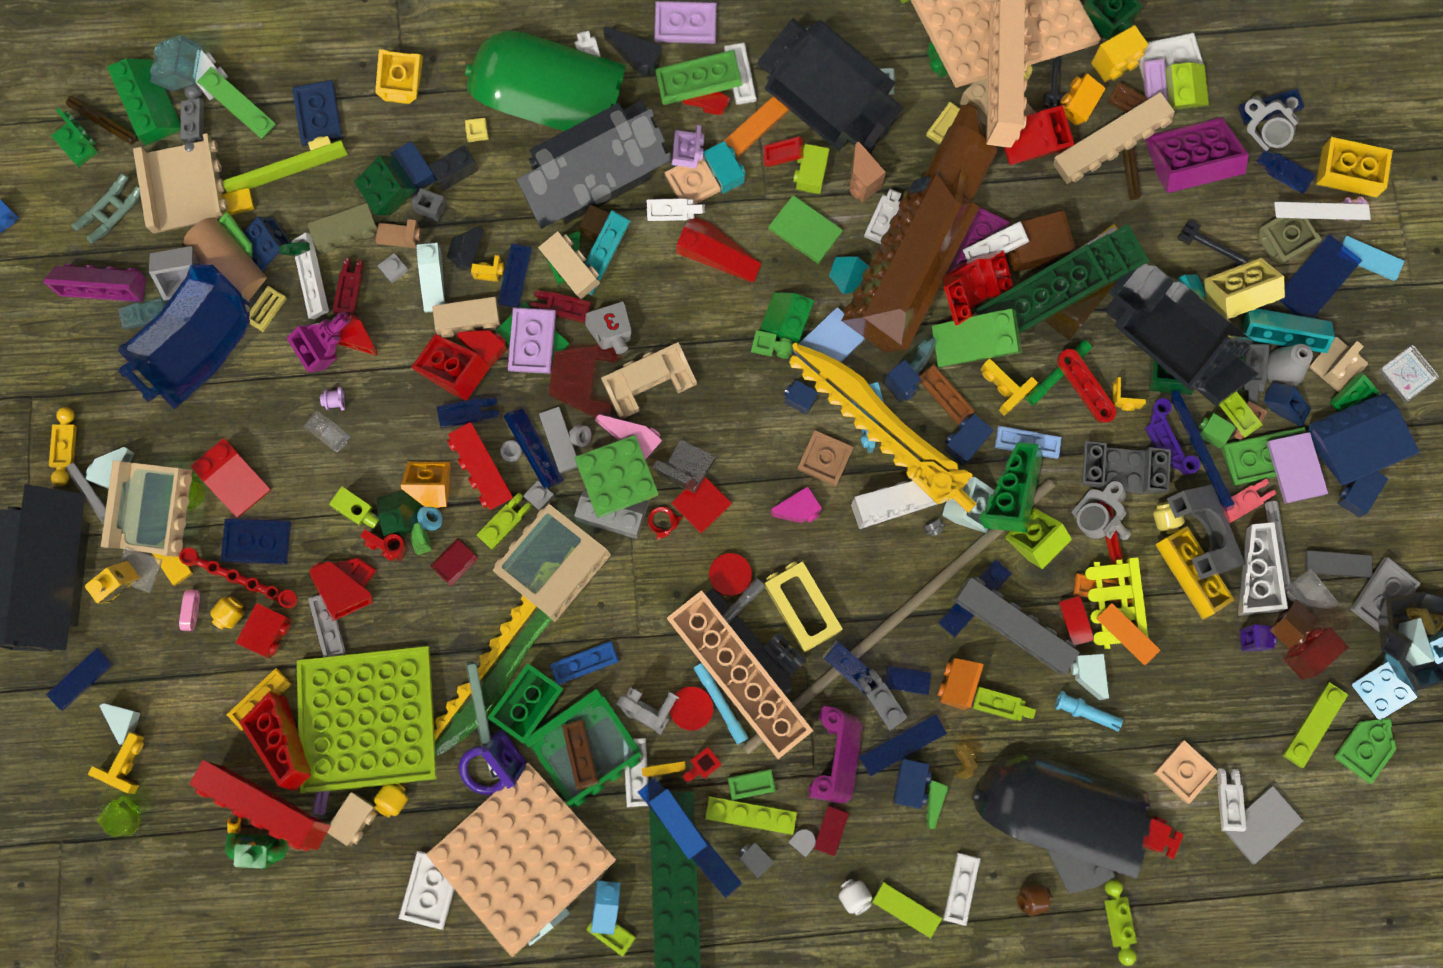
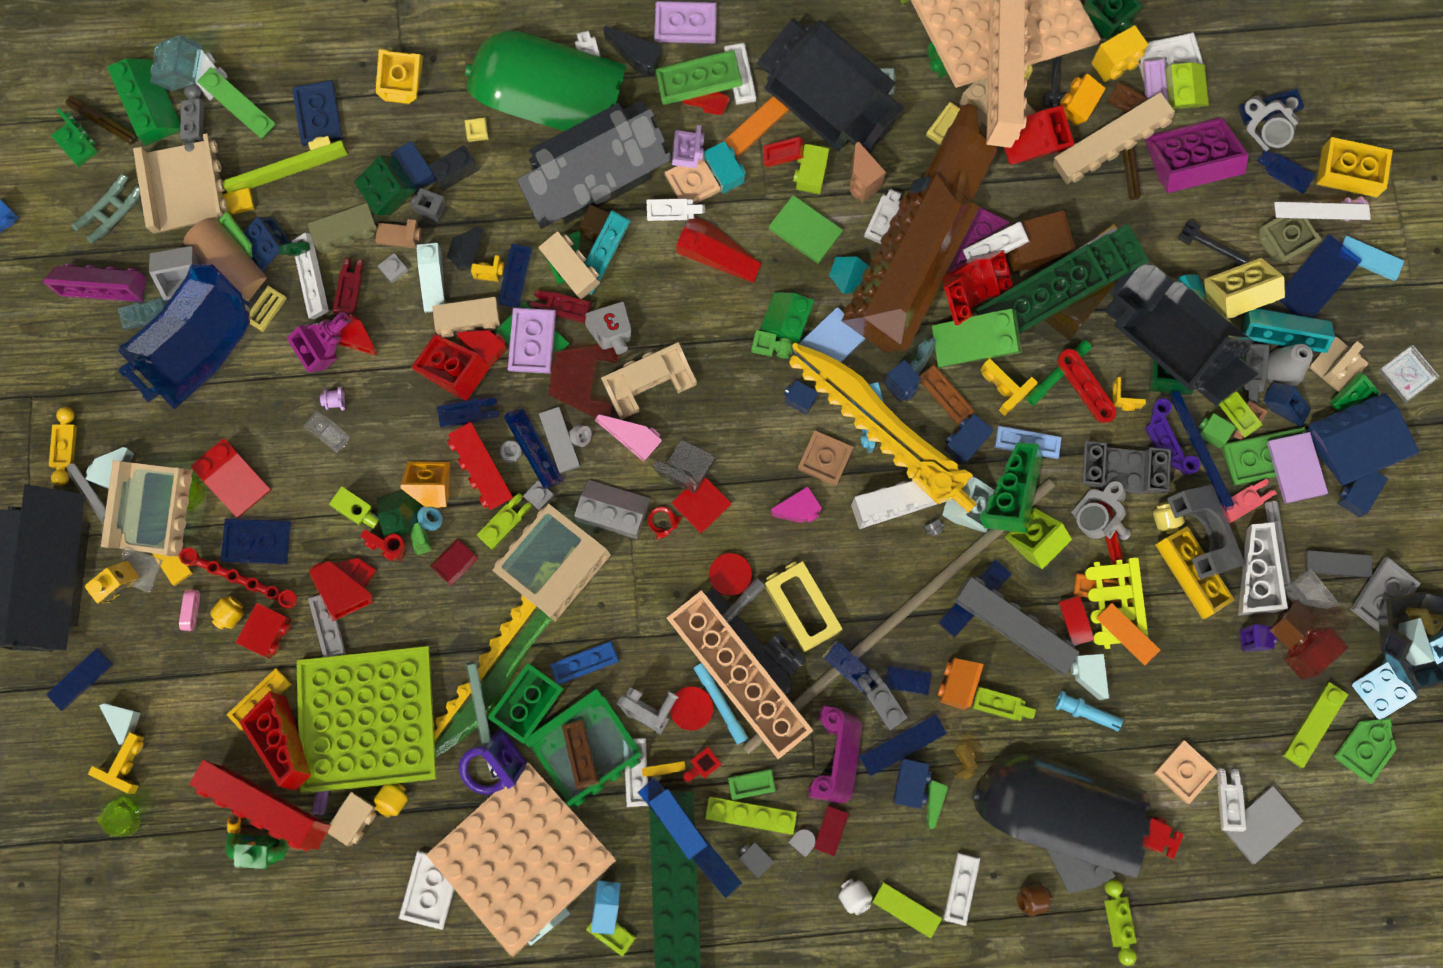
bright green plate [574,435,658,518] -> none

